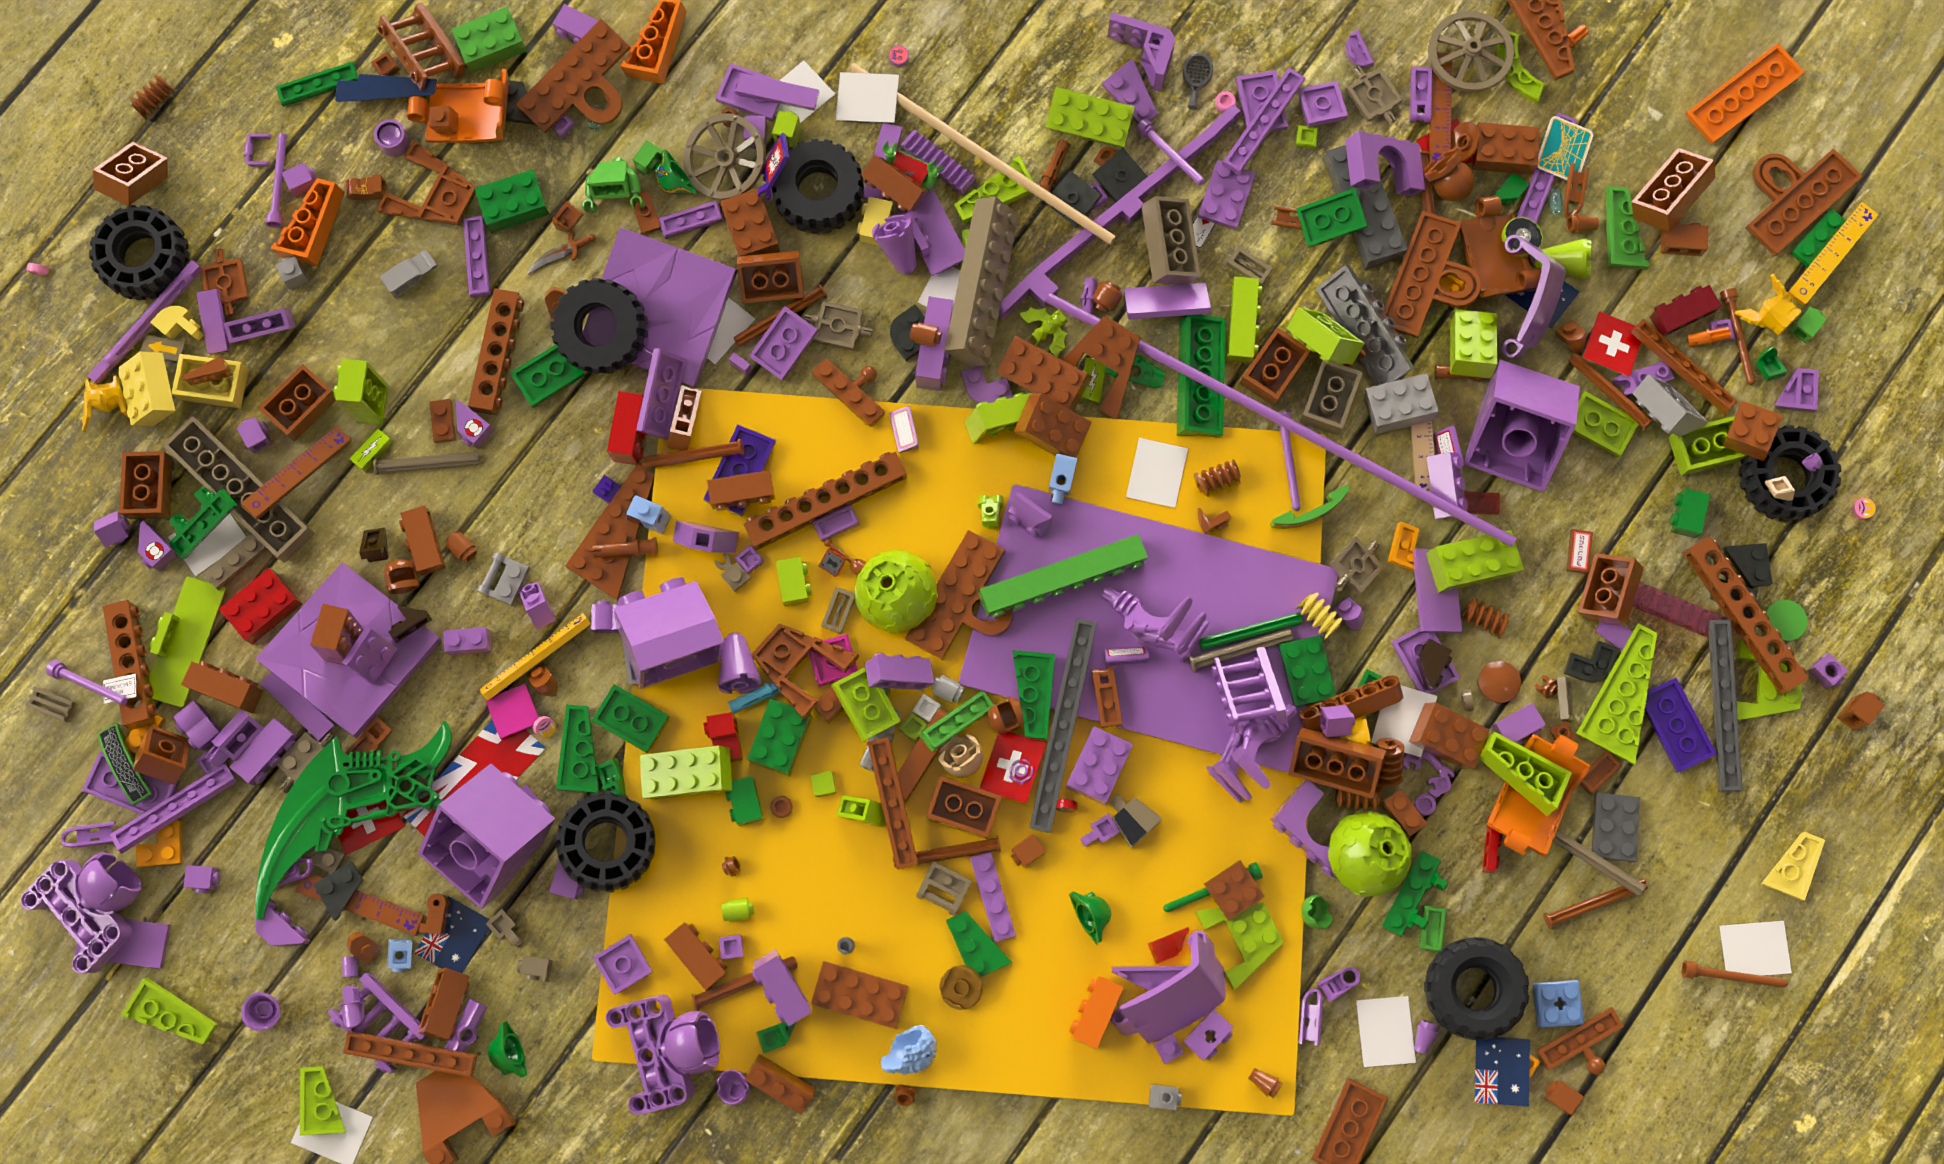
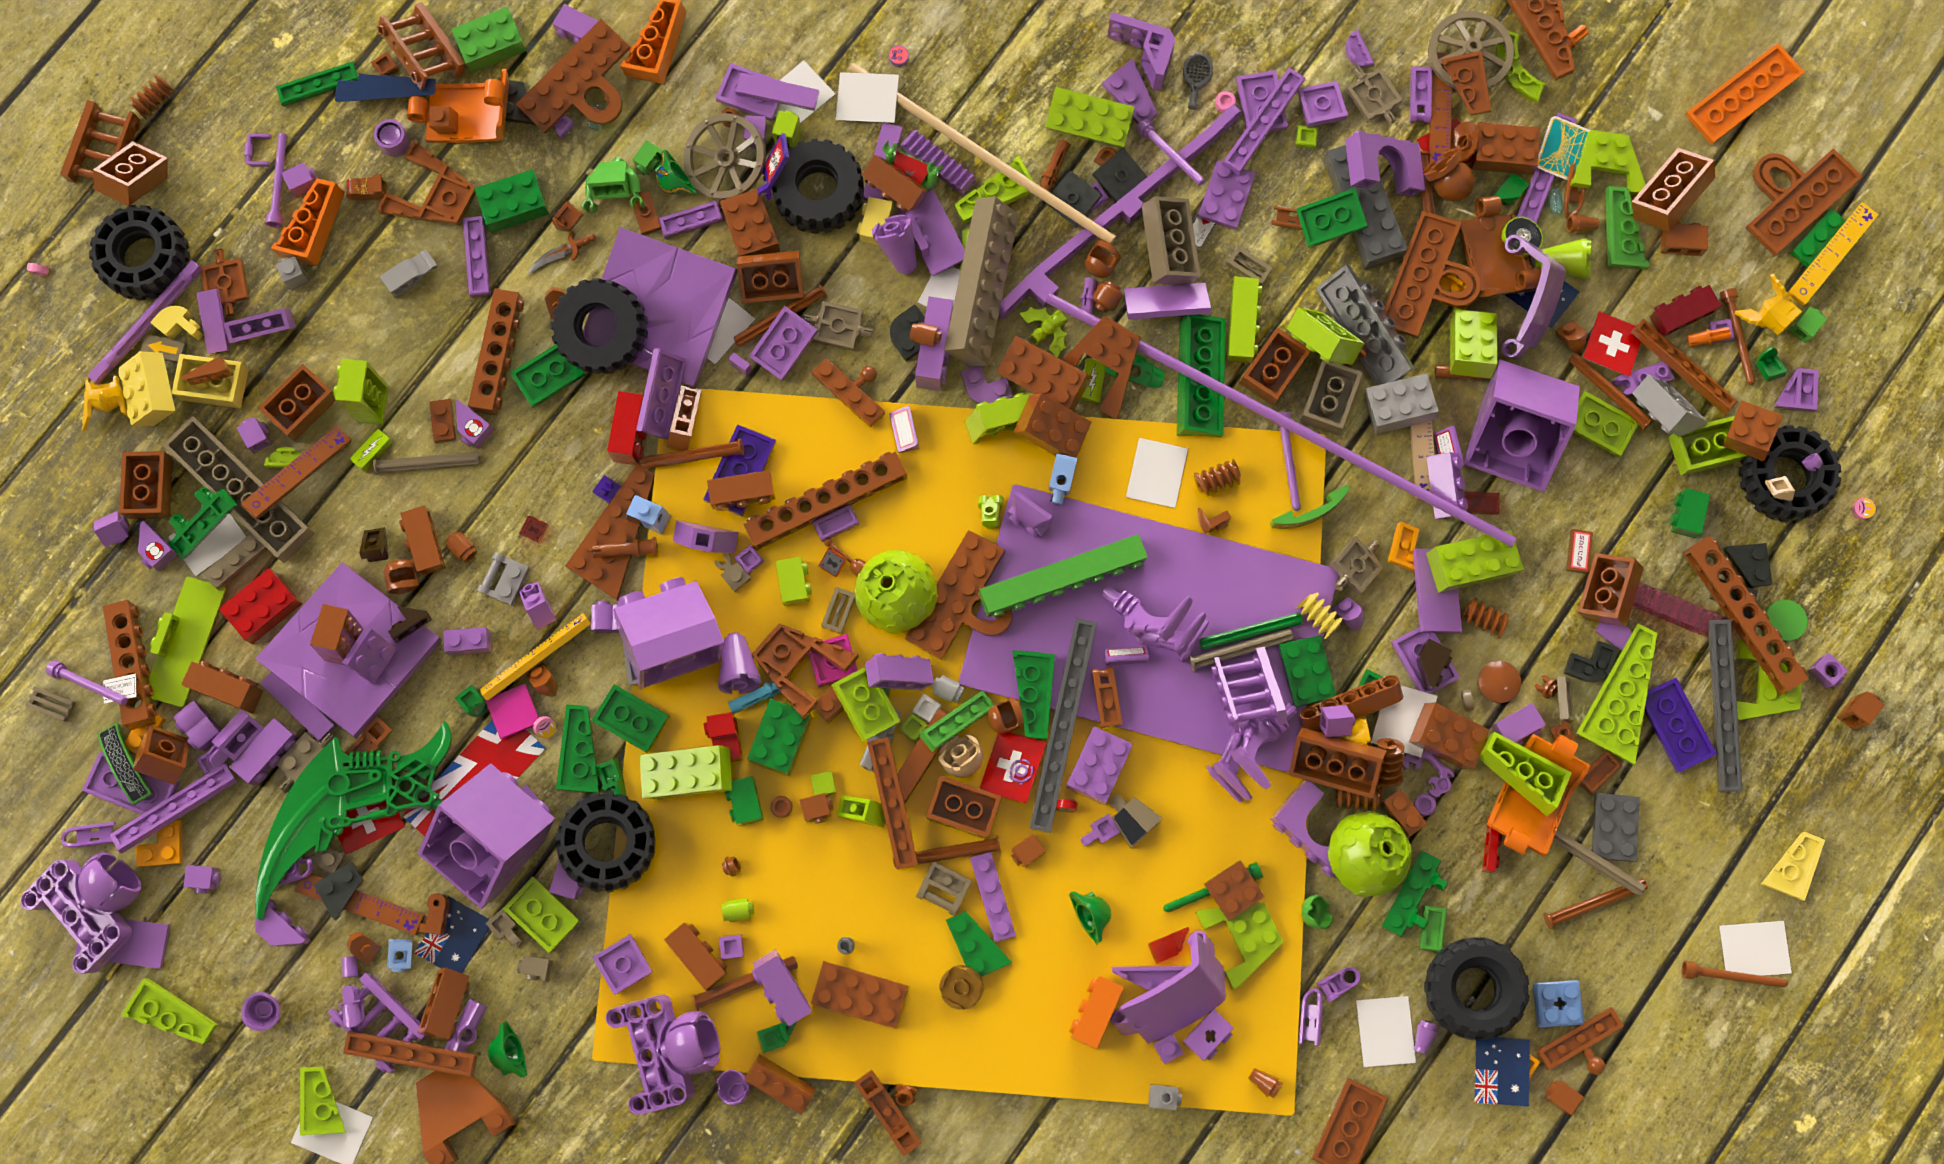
light blue piece [880,1025,937,1075] -> none
none -> dark orange fence [60,100,140,183]
none -> lime plate [264,447,301,469]
none -> green plate [455,685,487,717]
none -> lime plate [503,877,580,953]
none -> clear red tile [519,515,548,543]
none -> dark orange brick [800,793,834,824]
none -> dark orange slope [854,1069,922,1156]
none -> dark orange helmet [1085,240,1121,278]
none -> dark orange wing [1441,51,1491,116]
none -> lime wing [1570,130,1646,196]

